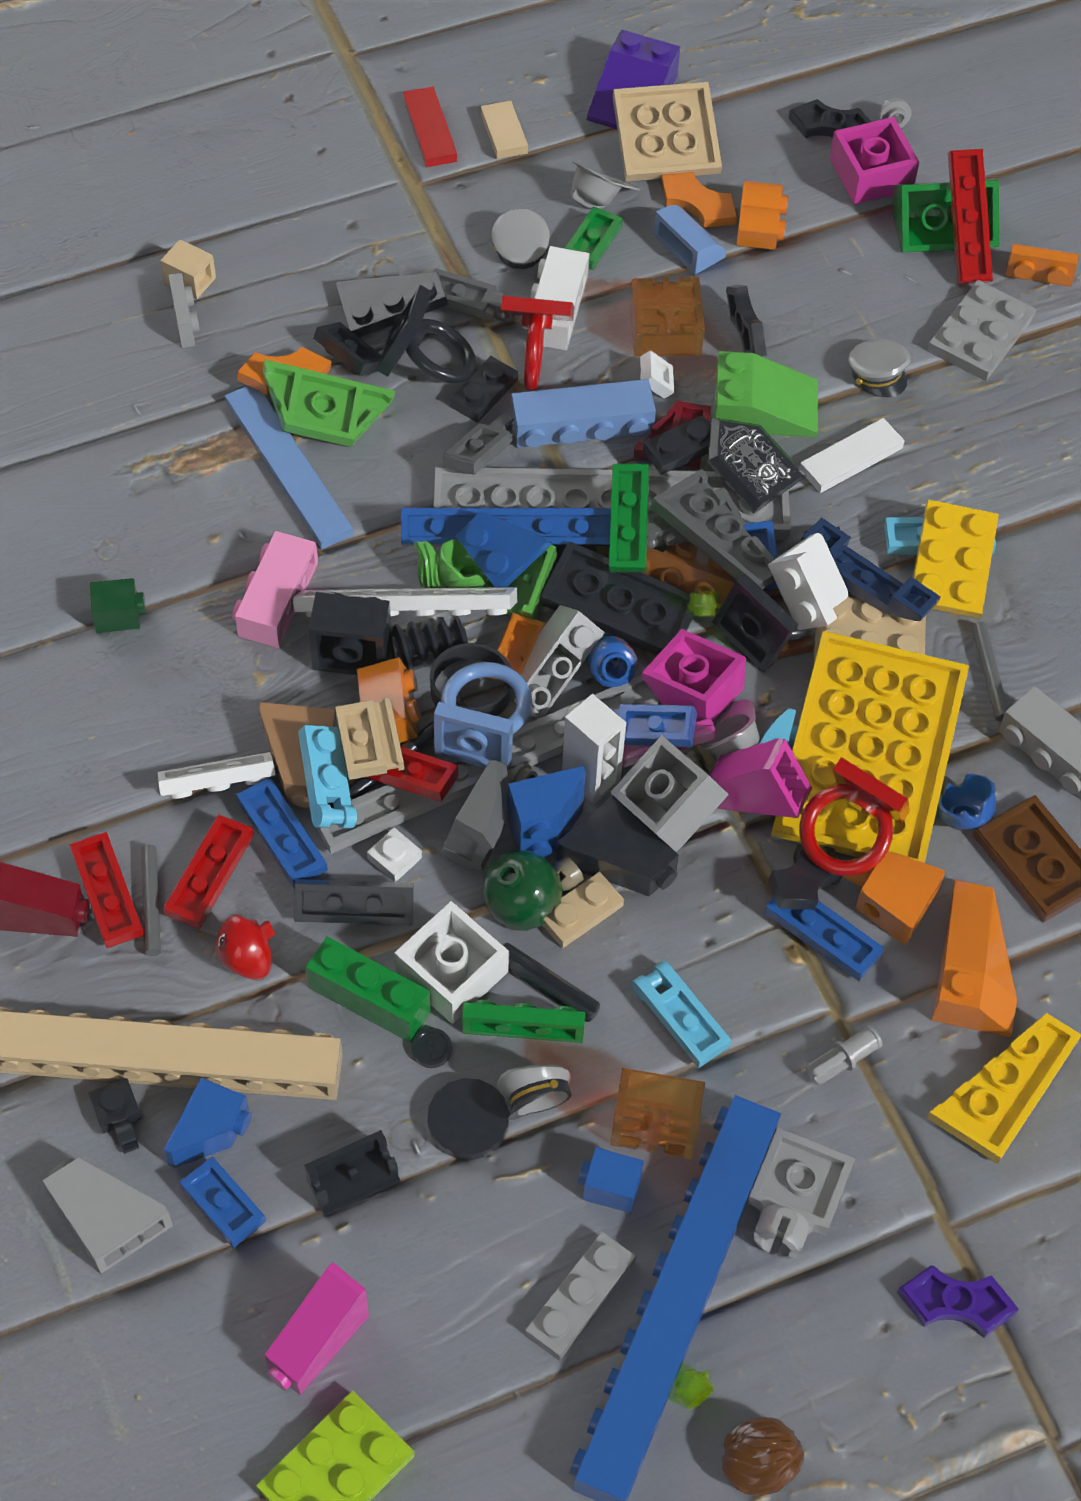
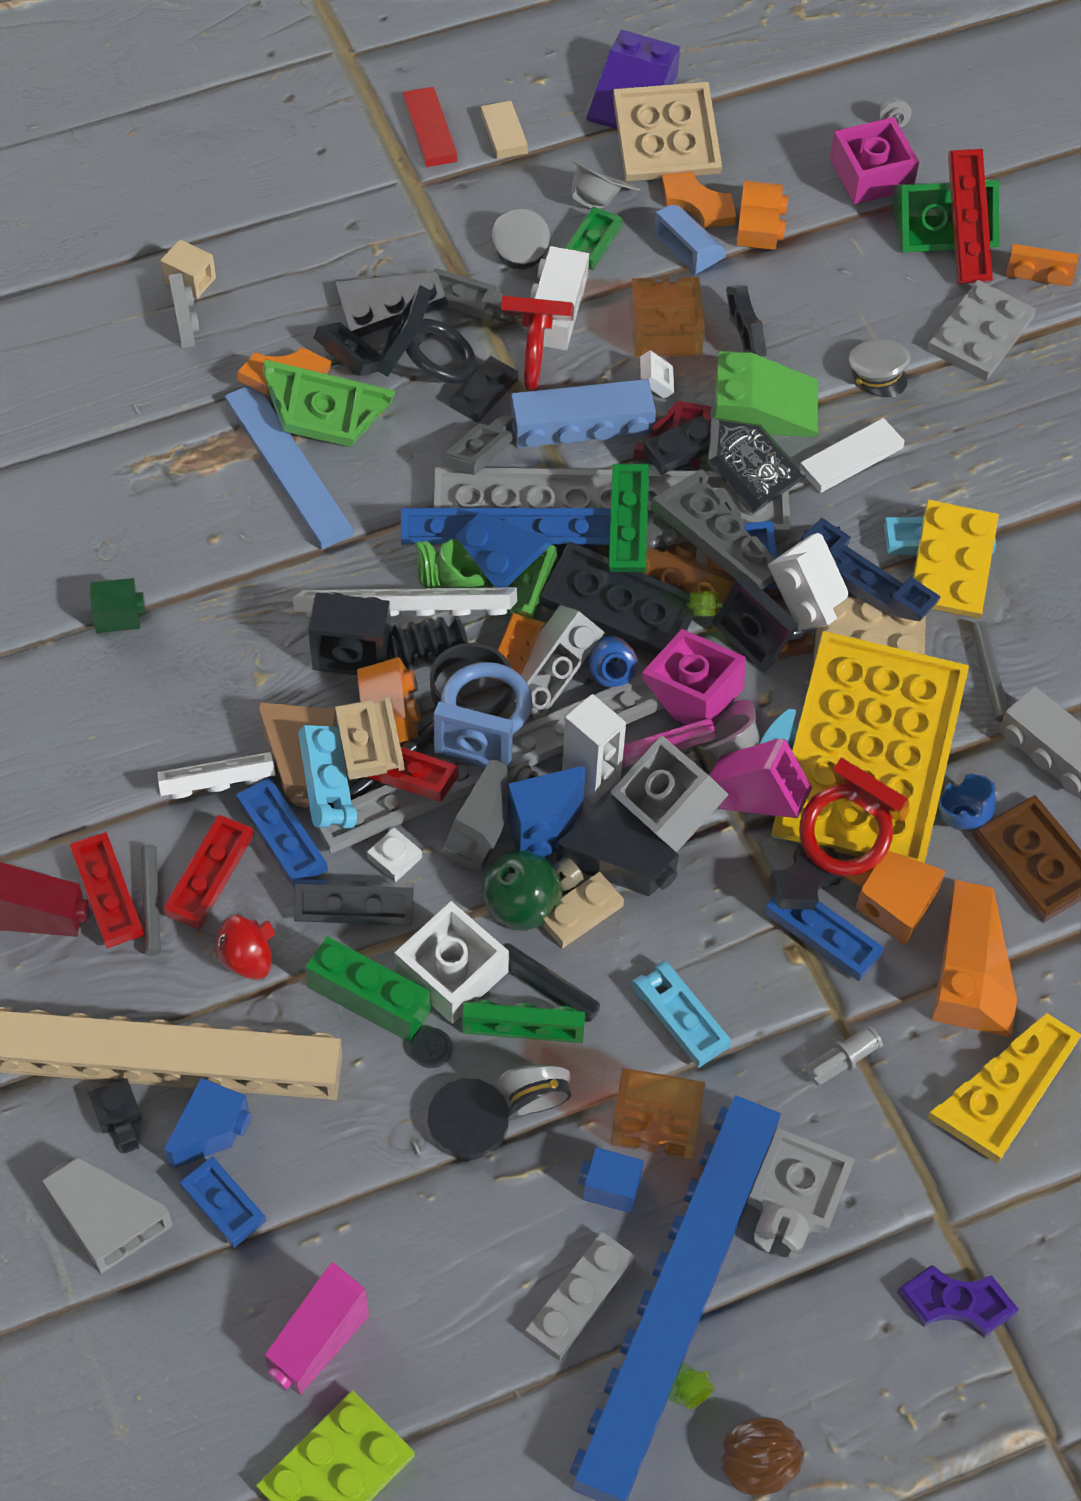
bright pink brick [232,531,318,648] -> none
black hinge [305,1130,400,1217] -> none
blue hinge [613,704,697,747] -> none
black tile [789,99,871,138] -> none

